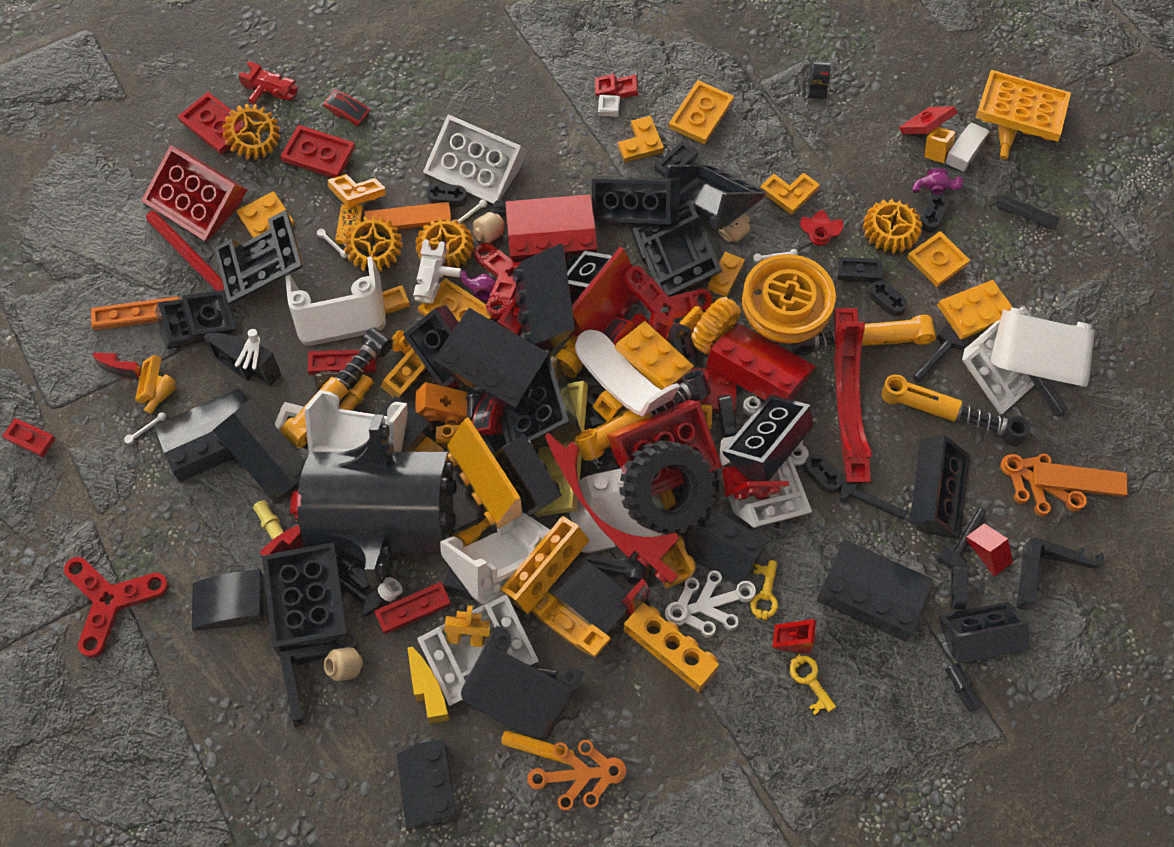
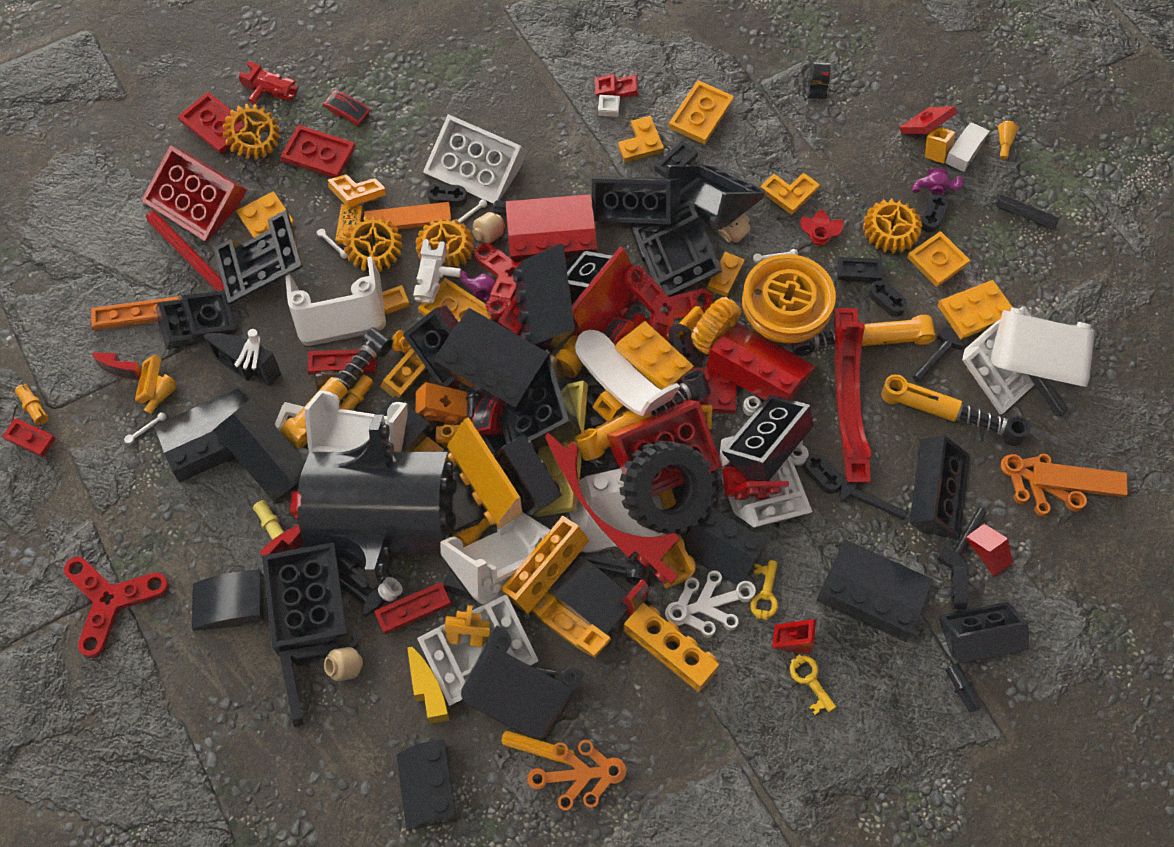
black beam [717,394,736,438] -> none
light orange plate [975,70,1071,142] -> none
black hinge [1016,537,1104,610] -> none
none -> light orange pin [15,384,49,426]

